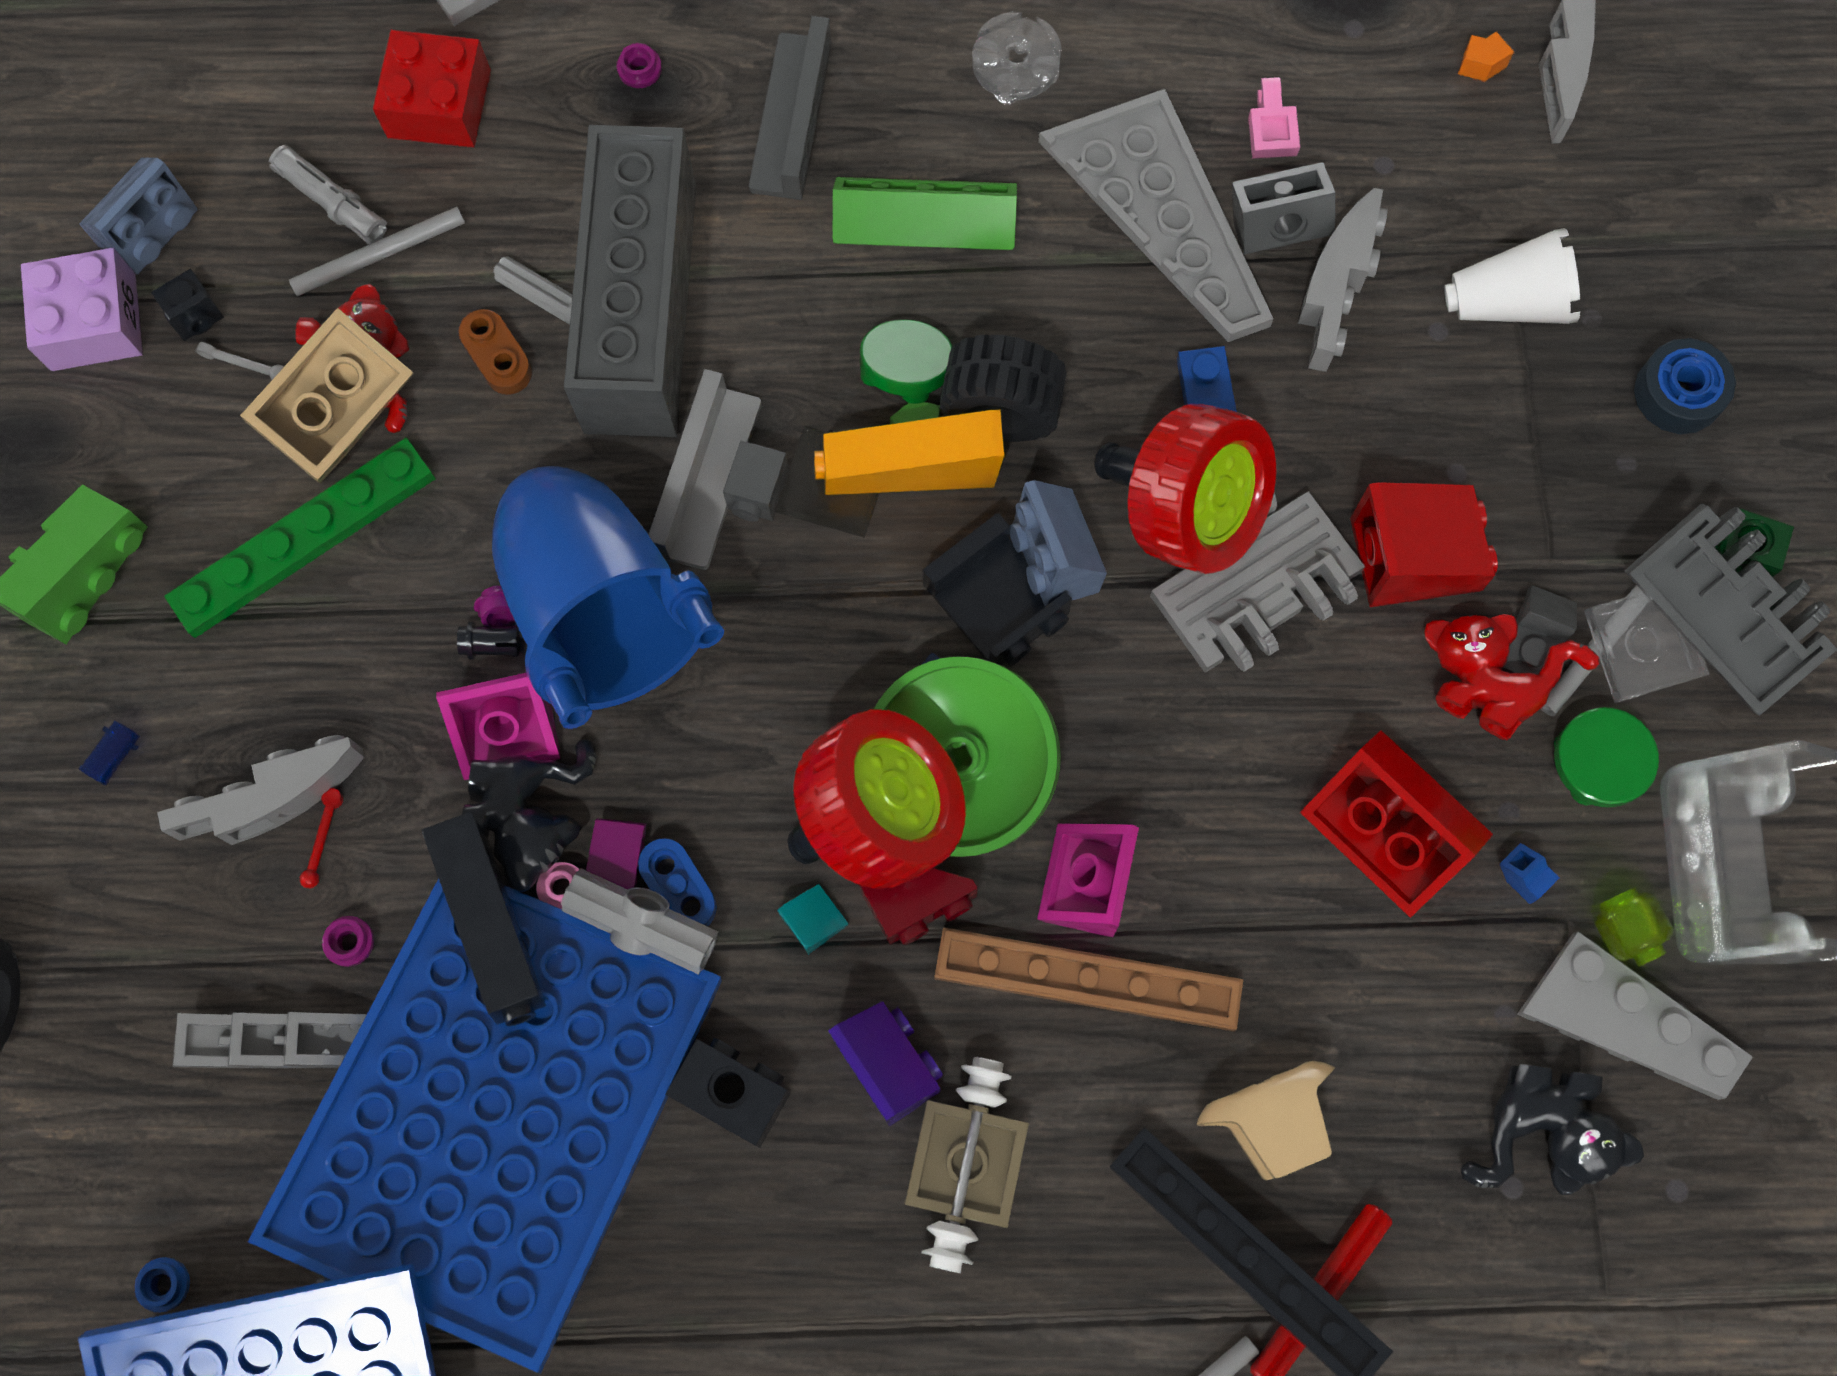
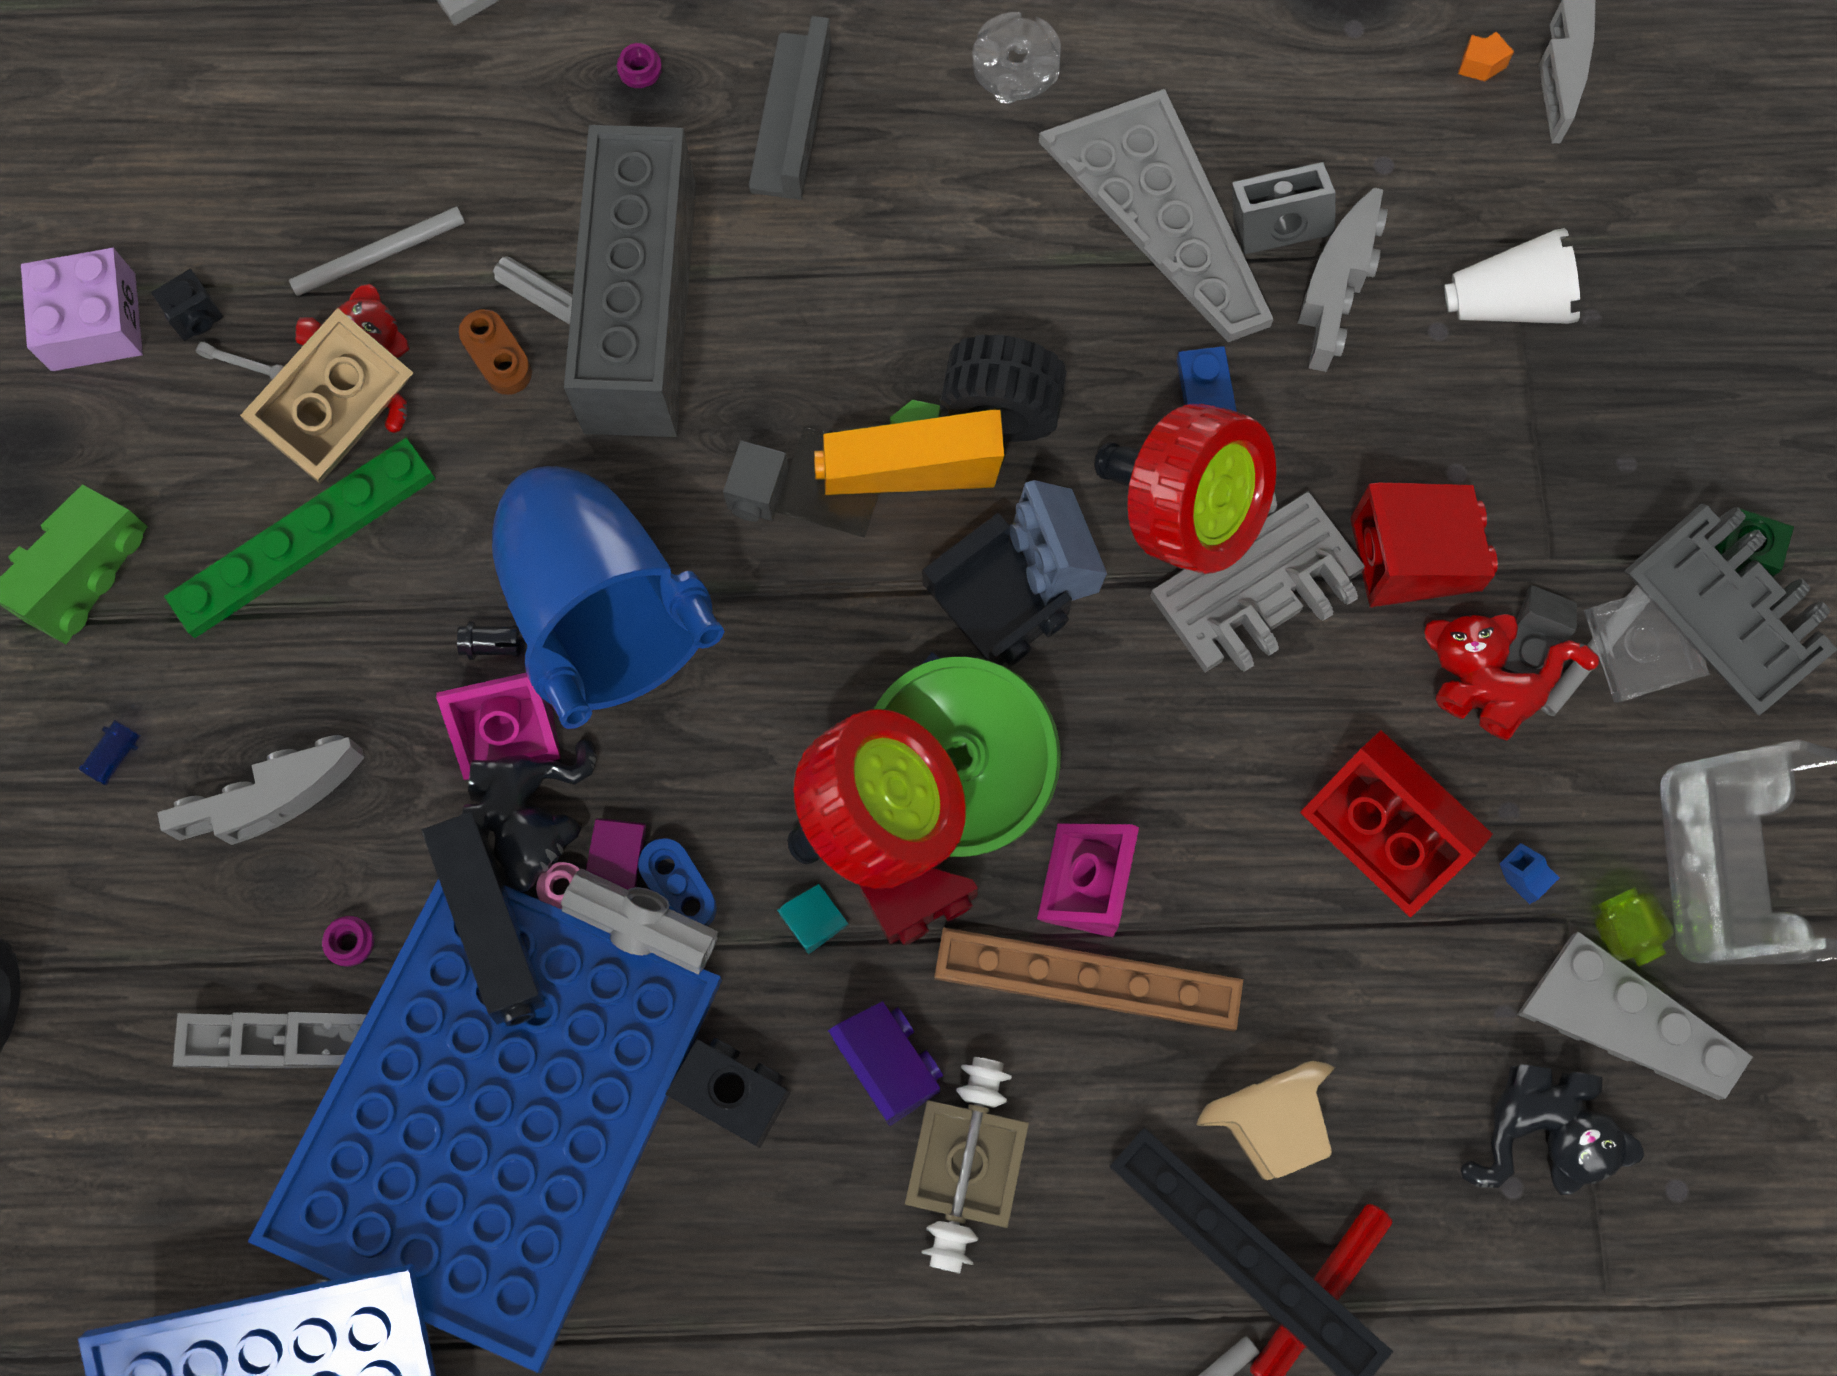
sand blue slope [79,158,198,275] -> none
blue plate [135,1258,190,1312] -> none
light grey pin [269,145,387,244] -> none
red hinge [299,788,343,889] -> none
red brick [373,30,491,148] -> none
magenta plate [473,586,515,626] -> none
light grey panel [649,369,762,570] -> none
bright green panel [833,177,1017,250] -> none
tile [859,319,952,404] -> none
bright pink plate [1248,77,1300,159] -> none
green tile [1554,707,1659,807] -> none
wheel [1634,338,1736,434] -> none

